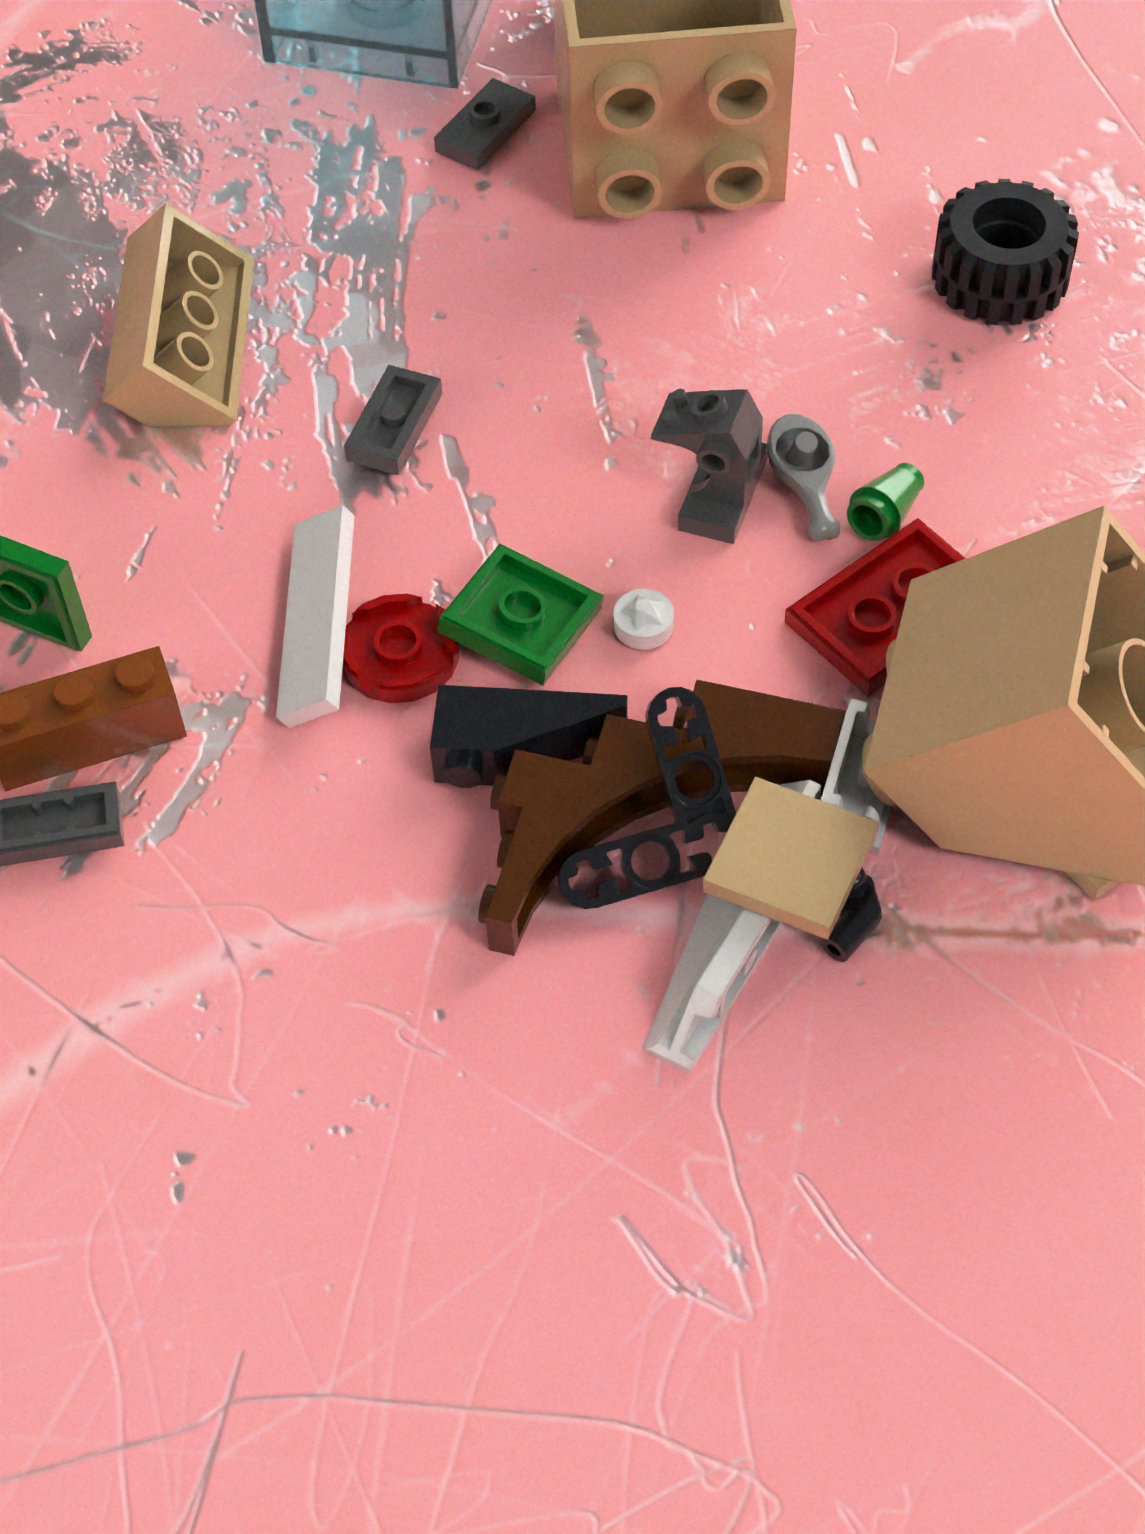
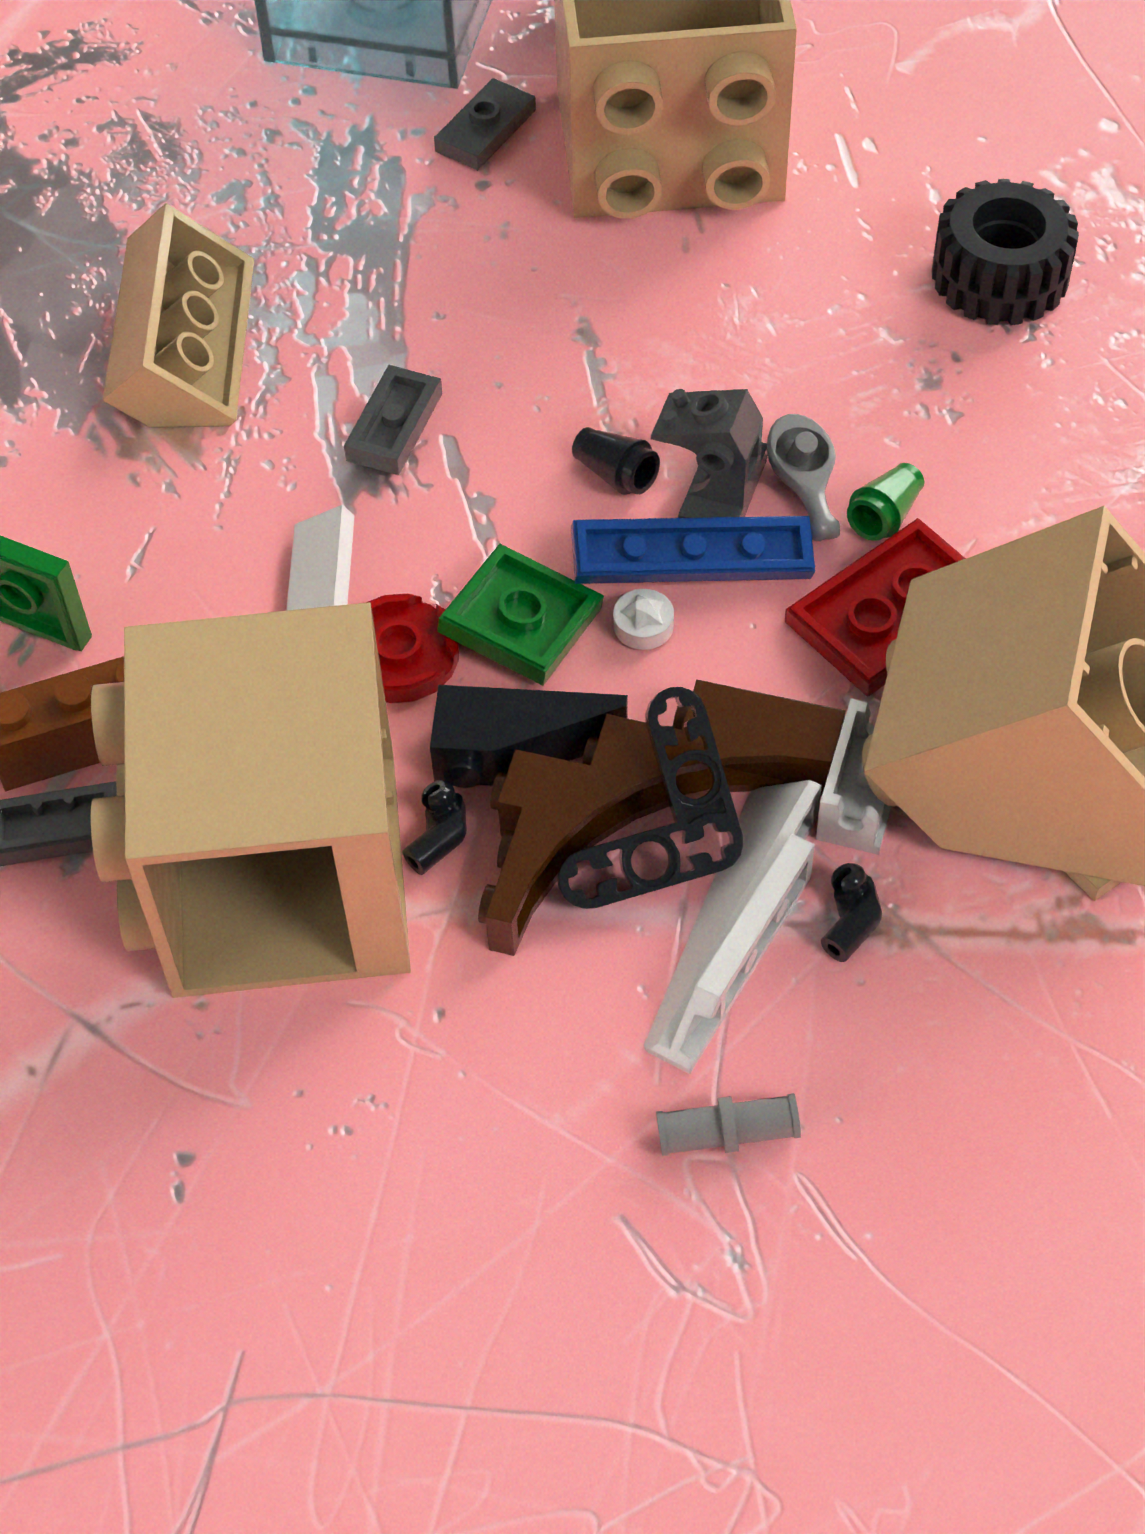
tan tile [702,777,879,940] -> none
none -> tan piece [91,602,411,998]
none -> black arm [402,780,467,875]
none -> blue tile [571,516,815,584]
none -> black cone [572,427,660,495]
none -> light grey pin [656,1093,801,1156]

